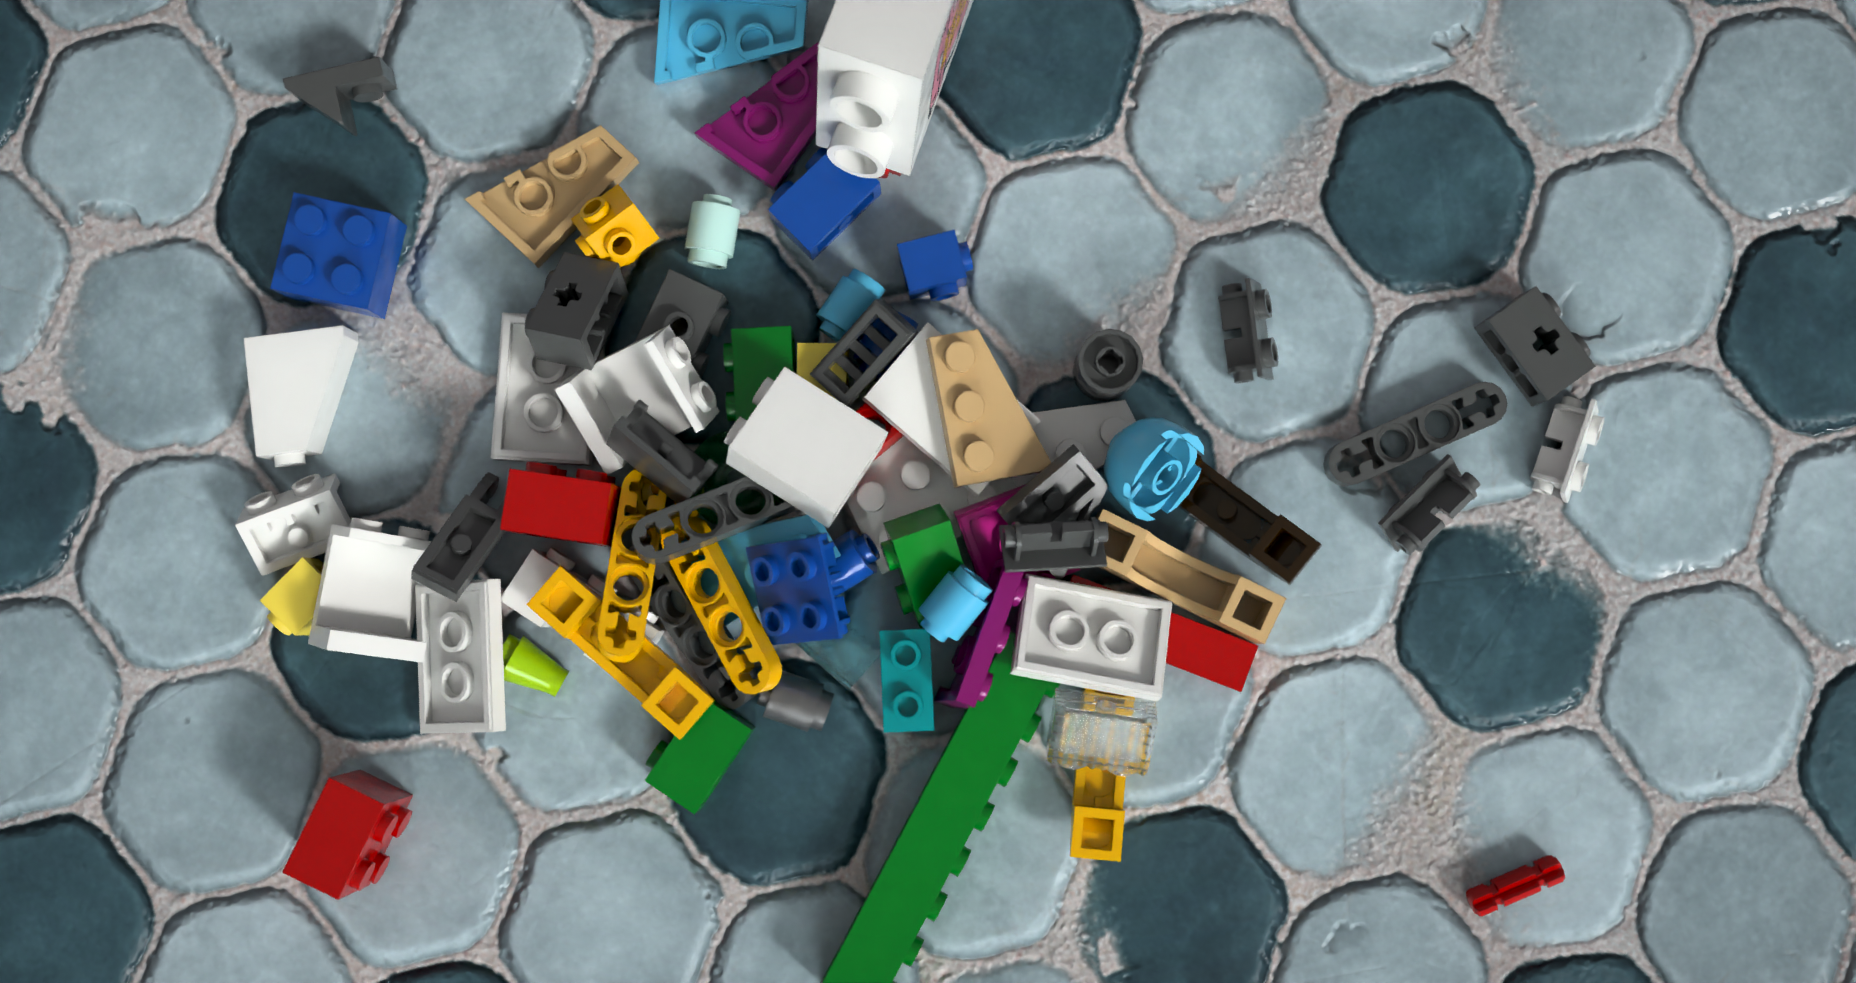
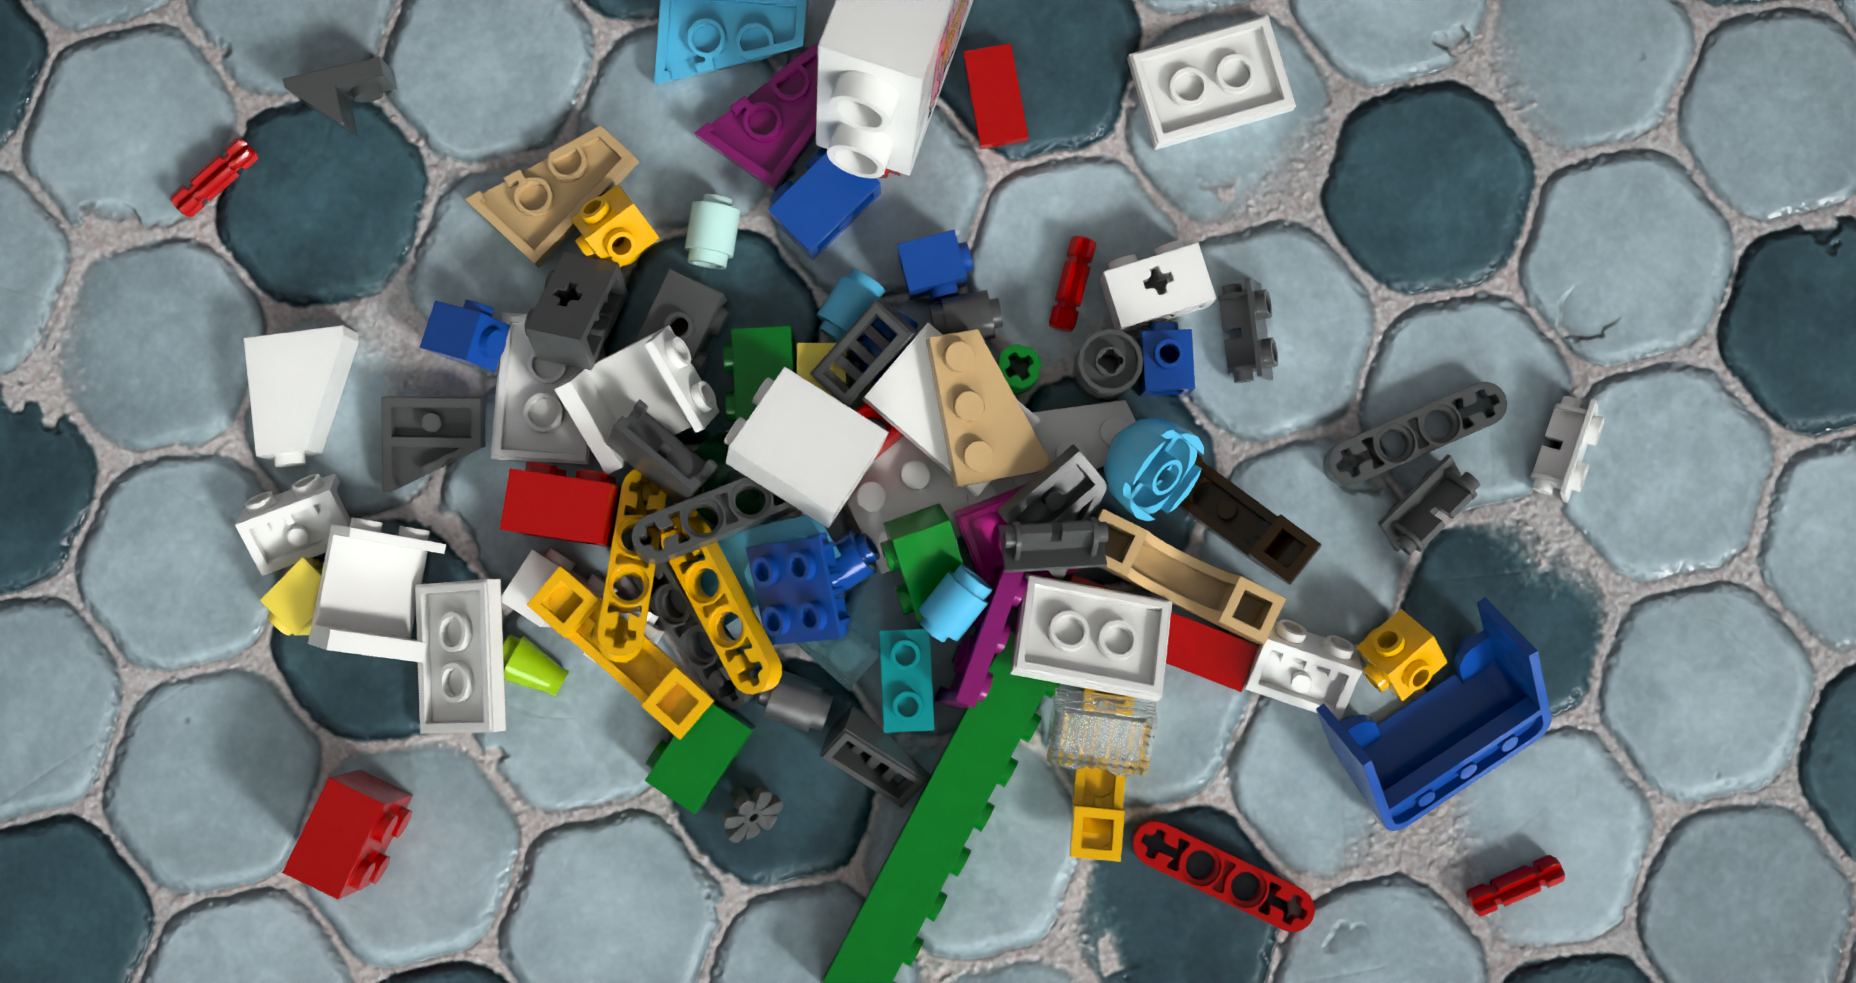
blue brick [270,192,407,319] -> none
dark grey hinge [411,472,506,602] -> none
dark grey brick [1474,286,1596,406] -> none
none -> red axle [170,137,258,217]
none -> dark grey wing [381,396,486,492]
none -> blue brick [420,300,511,372]
none -> dark grey plant [721,786,783,843]
none -> dark grey slope [819,705,930,808]
none -> dark grey brick [929,290,1003,340]
none -> red tile [963,43,1028,150]
none -> green bush [997,344,1041,394]
none -> red axle [1049,236,1096,332]
none -> white brick [1099,240,1216,333]
none -> white tile [1127,15,1296,150]
none -> red beam [1131,819,1315,932]
none -> blue brick [1137,322,1195,397]
none -> white bracket [1245,619,1362,721]
none -> blue windscreen [1316,597,1552,831]
none -> yellow brick [1356,609,1448,702]

